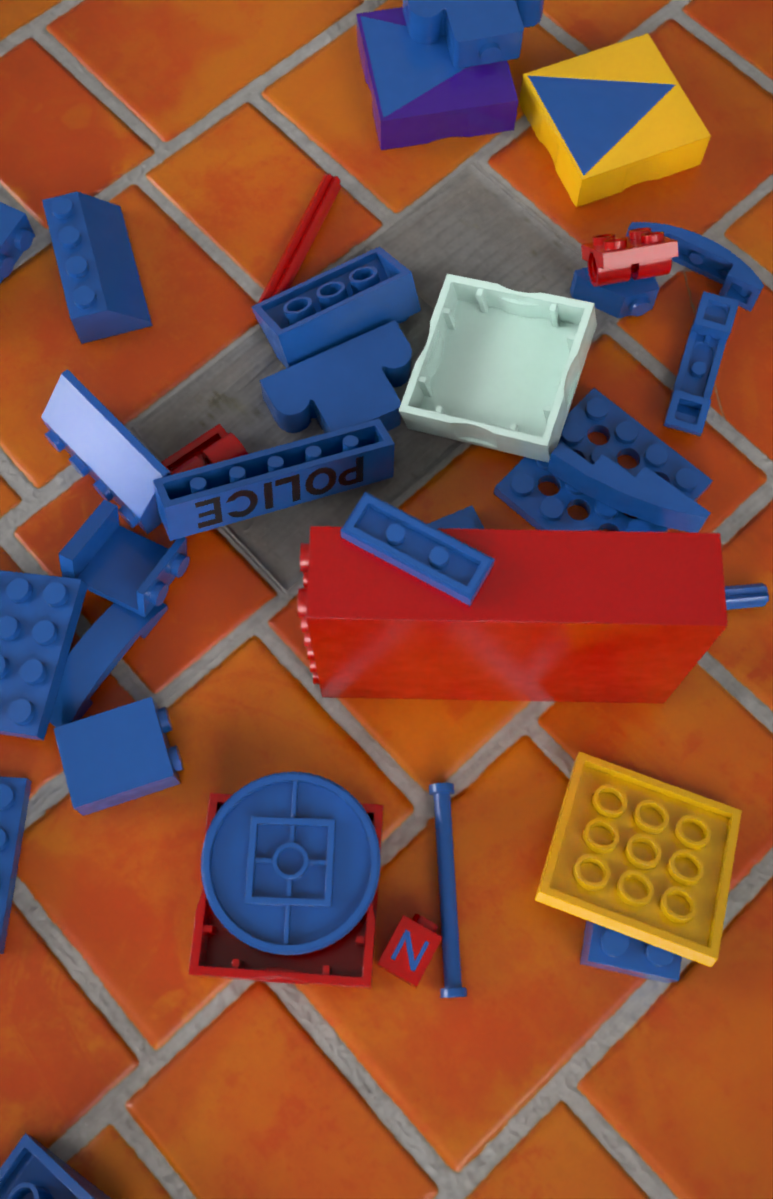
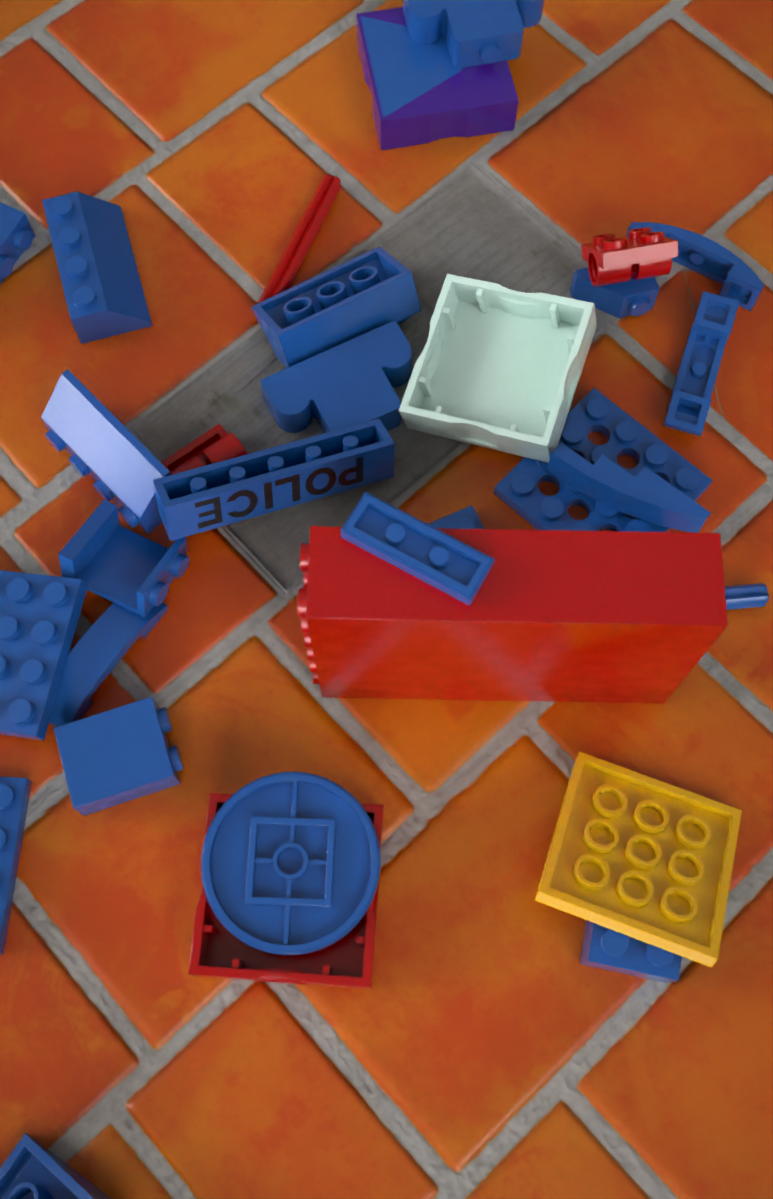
red brick [377,913,443,988] -> none
blue bar [429,783,467,998] -> none
yellow tile [519,33,711,207] -> none

